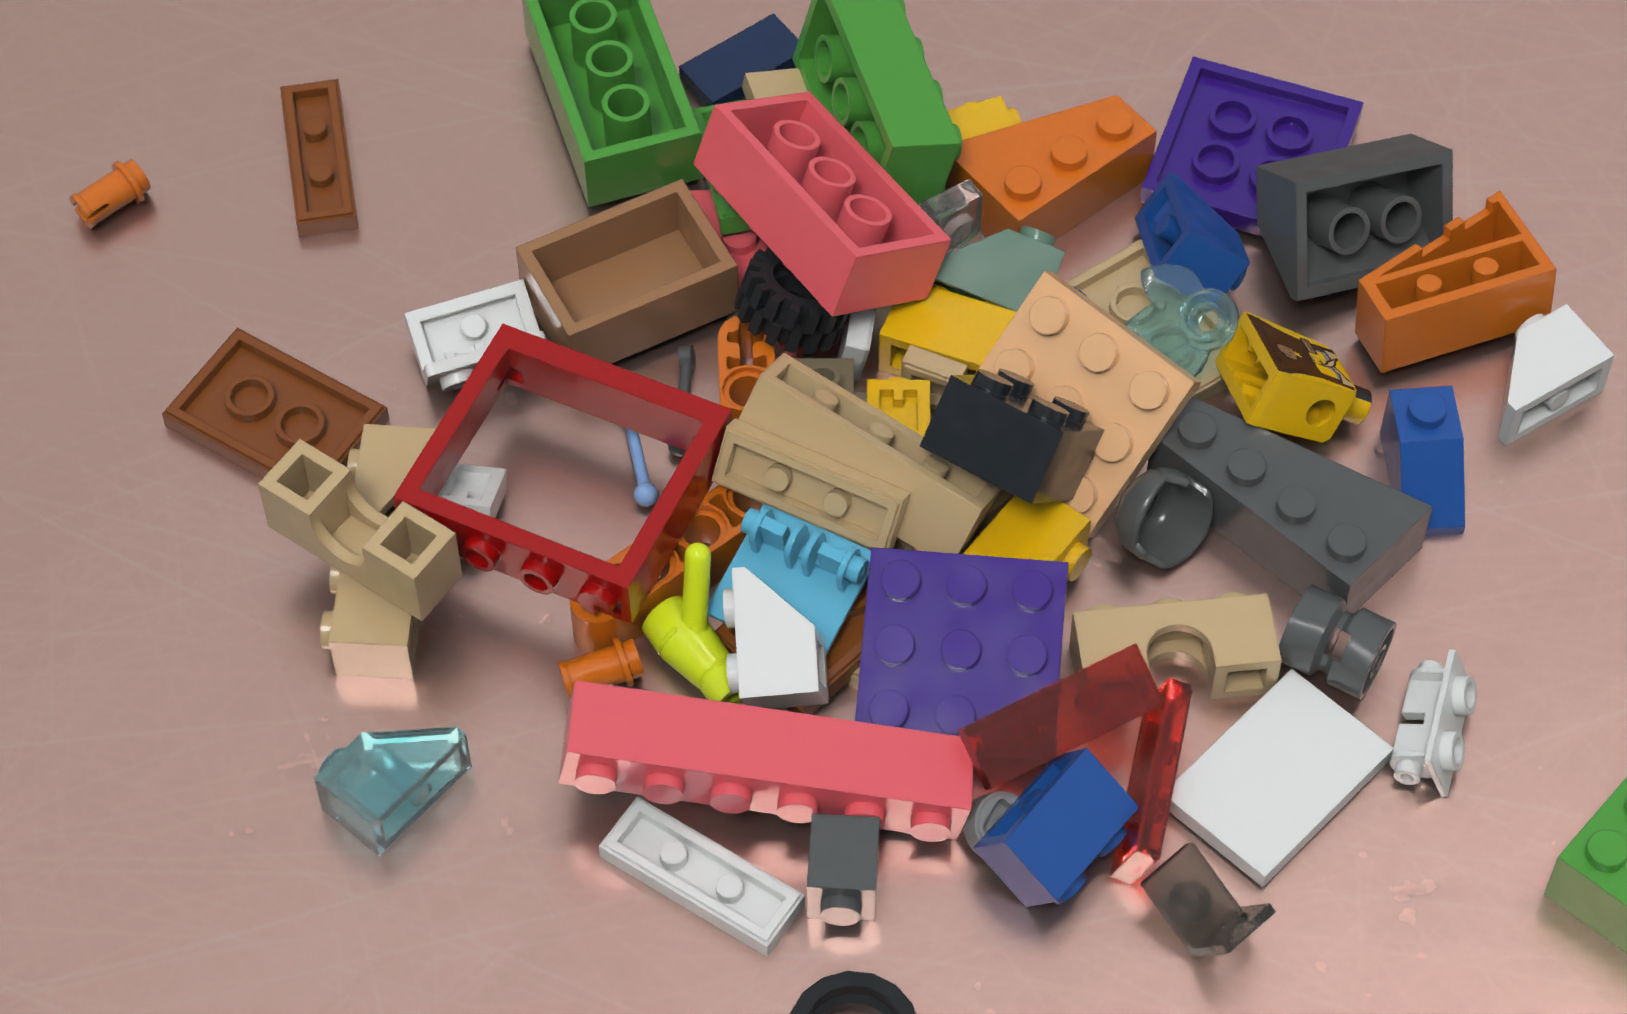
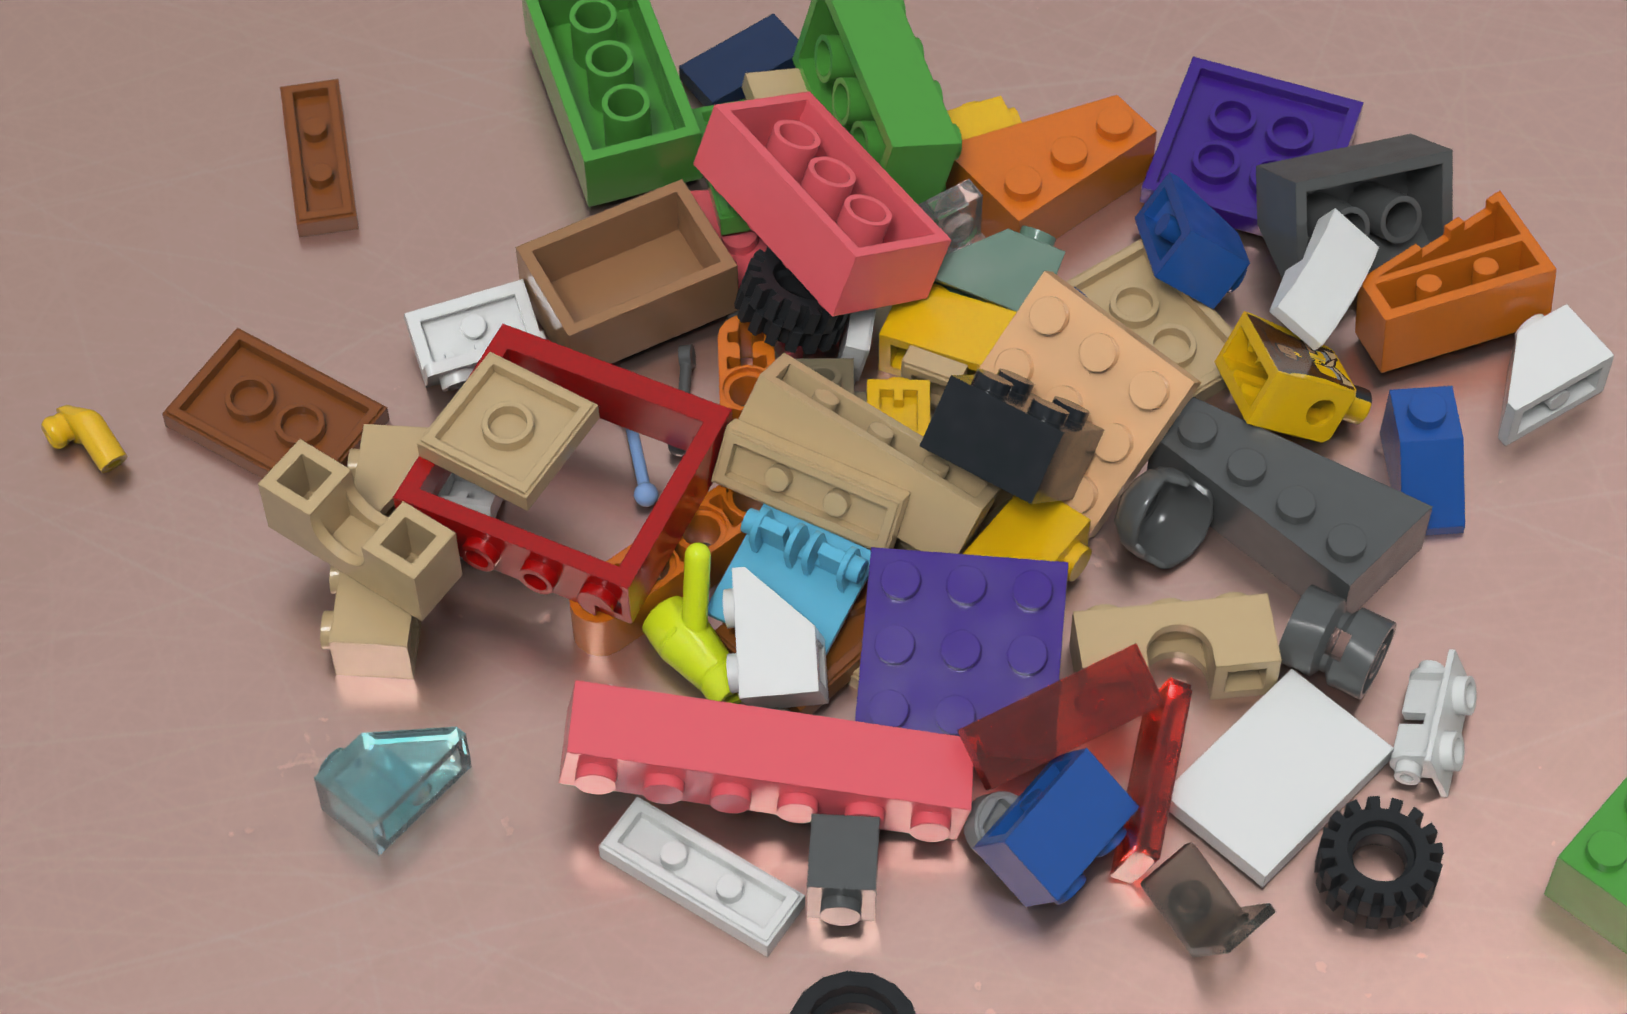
orange pin [69,159,151,229] -> none
orange pin [557,636,645,699] -> none
clear light blue plate [1125,264,1239,377] -> none
none -> yellow arm [41,405,128,473]
none -> tan tile [417,352,599,511]
none -> white slope [1269,208,1379,351]
none -> black tyre [1314,796,1444,930]

